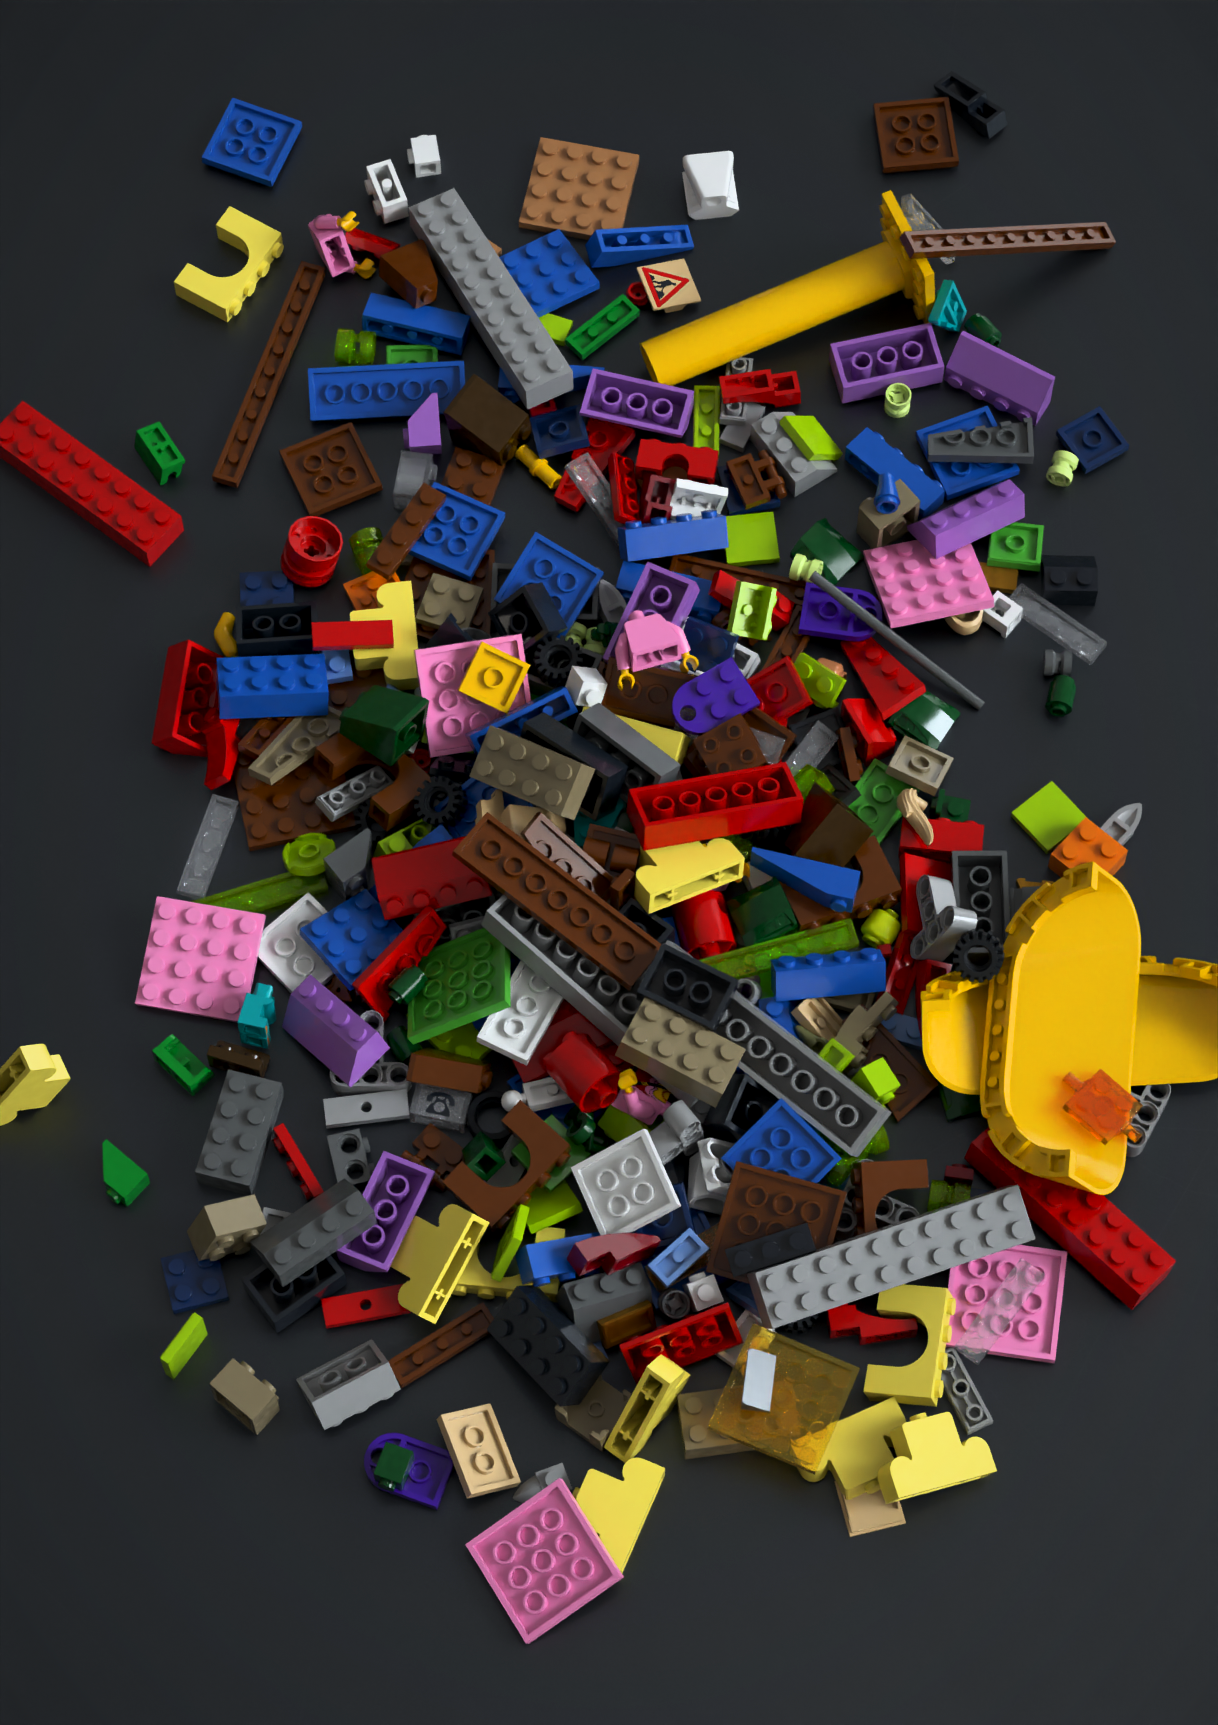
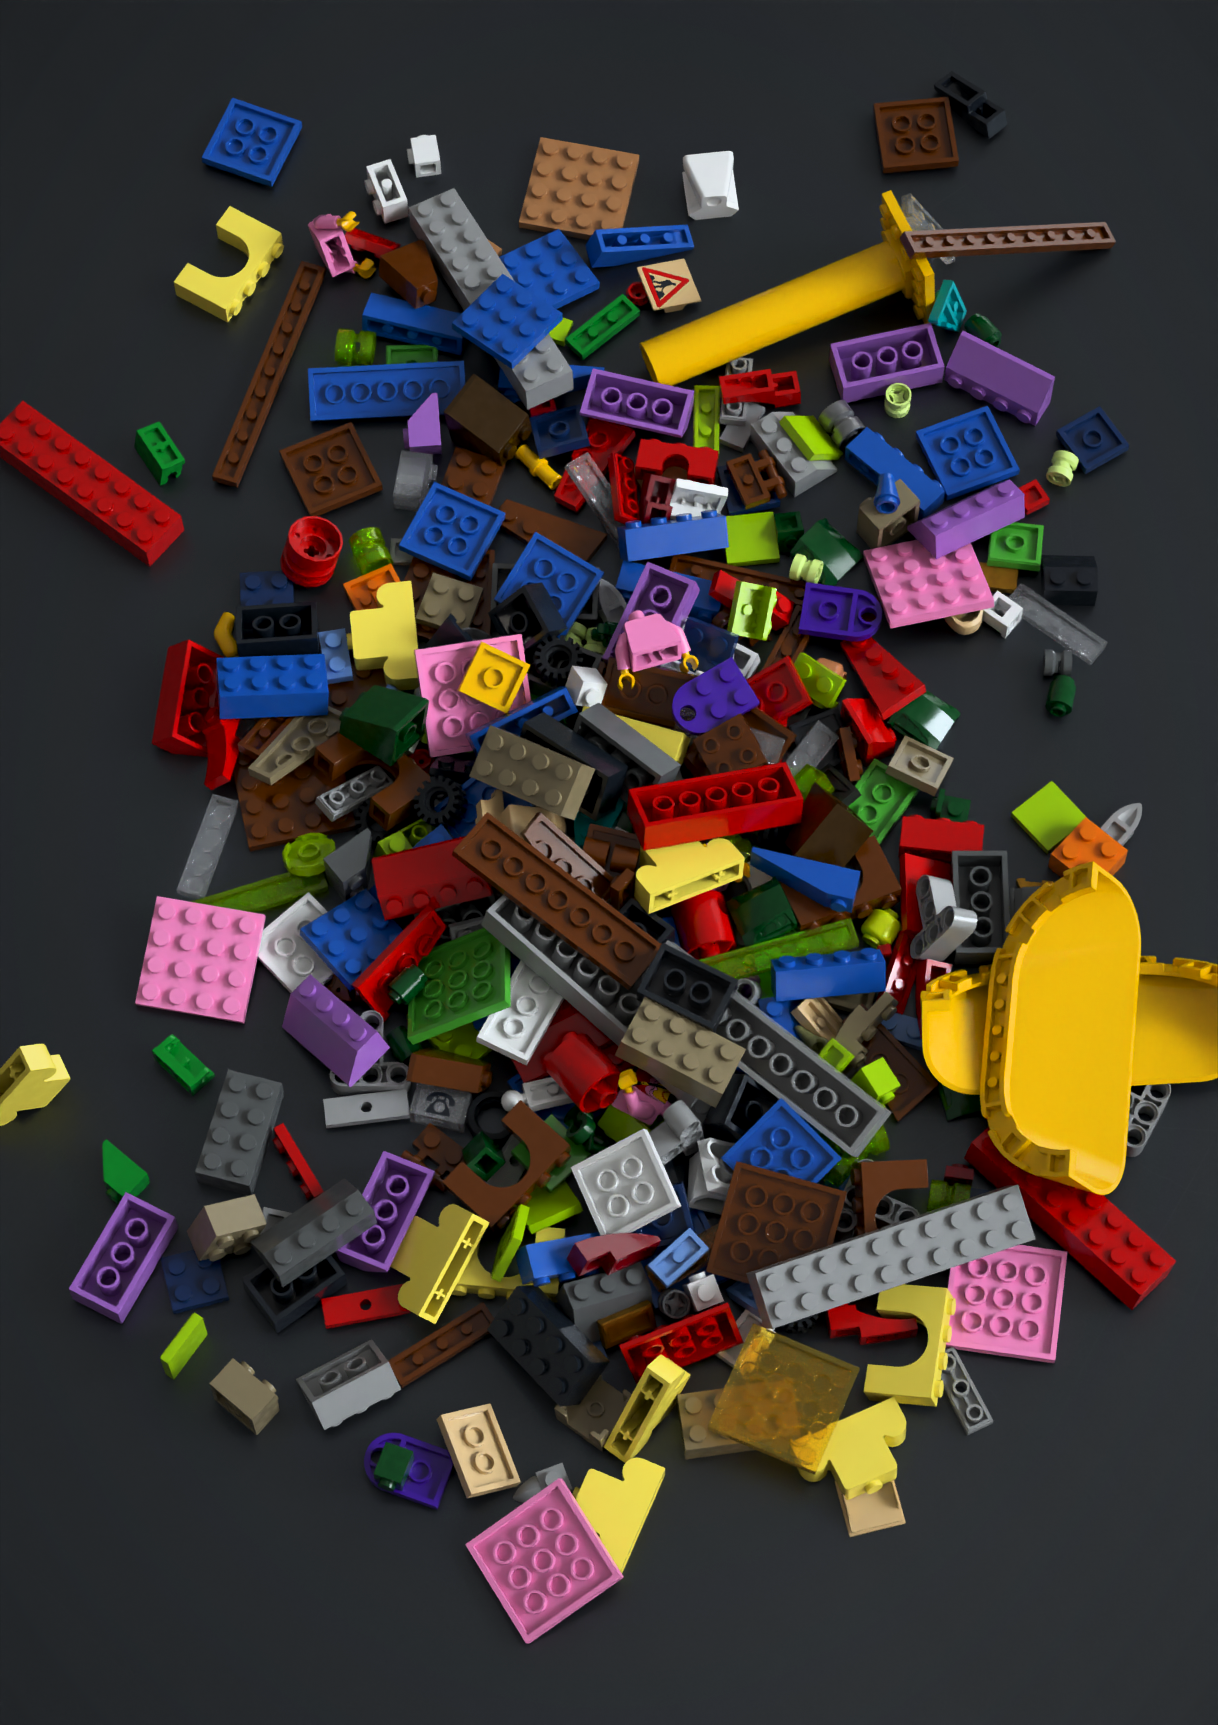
dark brown bracket [207,1040,270,1078] -> none
teal hips [237,983,277,1049] -> none
red tile [311,620,394,651] -> none
dark grey brick [327,1128,375,1192] -> none
reddish brown plate [366,483,446,580] -> none
black brick [725,1222,816,1277] -> none
slope [741,1348,776,1413] -> none
dark grey piece [809,571,985,710] -> none
light yellow brick [877,1412,997,1504] -> none
tan piece [897,788,934,846] -> none
dark grey wing [927,417,1034,464] -> none
black tyre [953,929,1005,983] -> none
clear plate [954,1258,1045,1365] -> none
clear orange plate [1062,1068,1143,1145] -> none
none -> medium lavender brick [69,1192,179,1324]
none -> blue plate [452,274,563,369]
none -> reddish brown wing [498,499,607,562]
none -> dark green bracket [774,511,804,554]
none -> flat silver wheel [818,400,866,450]
none -> red plate [1019,479,1050,515]

